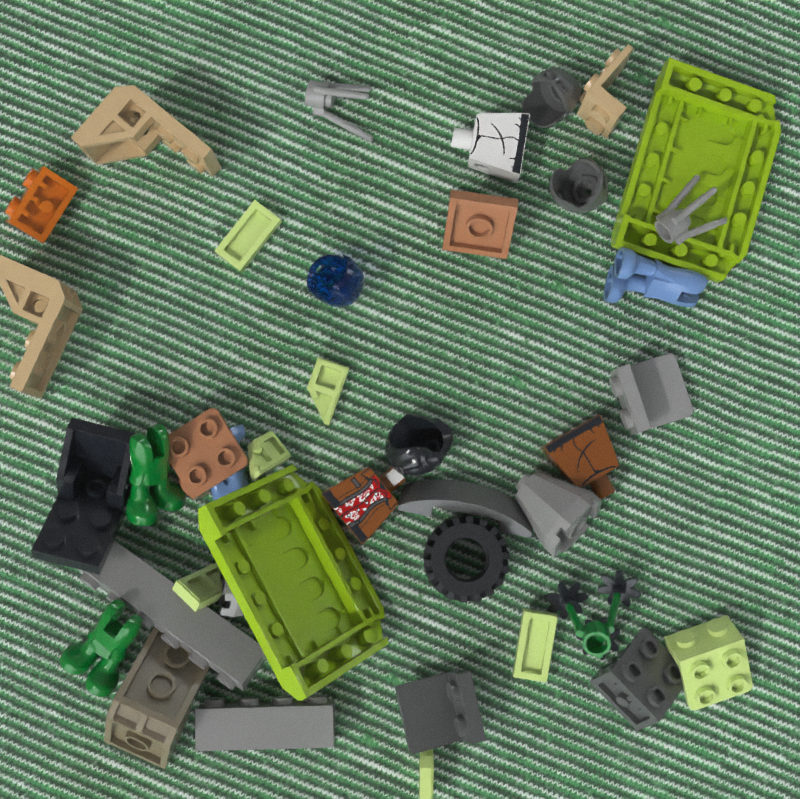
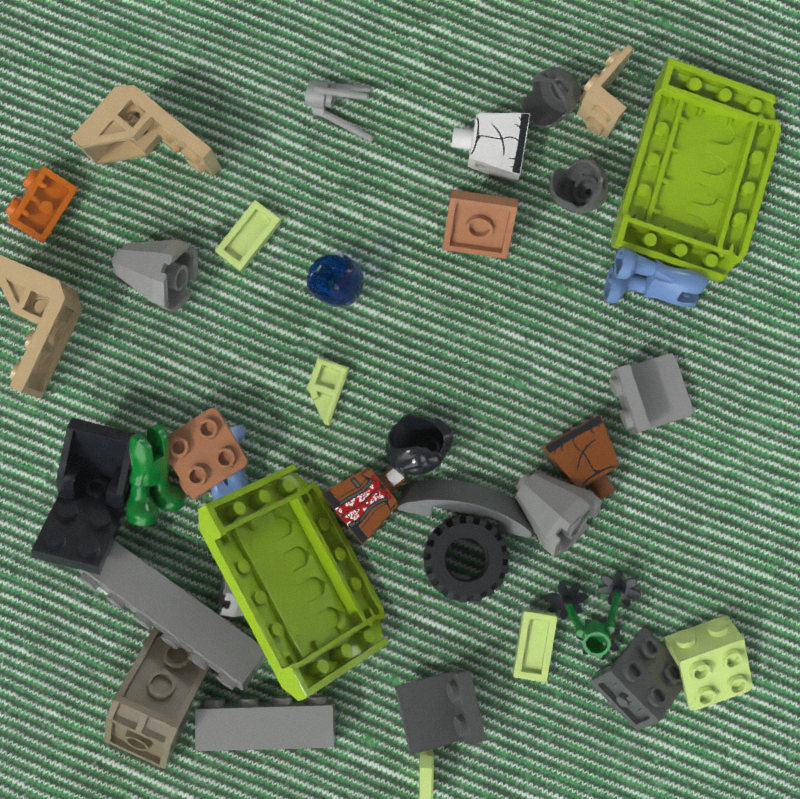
green piece [60,599,143,697] -> none
yellowish green tile [172,563,223,612] -> none
yellowish green tile [247,431,291,481] -> none
light grey plant [655,175,727,245] -> none
none -> light grey cone [112,240,198,313]

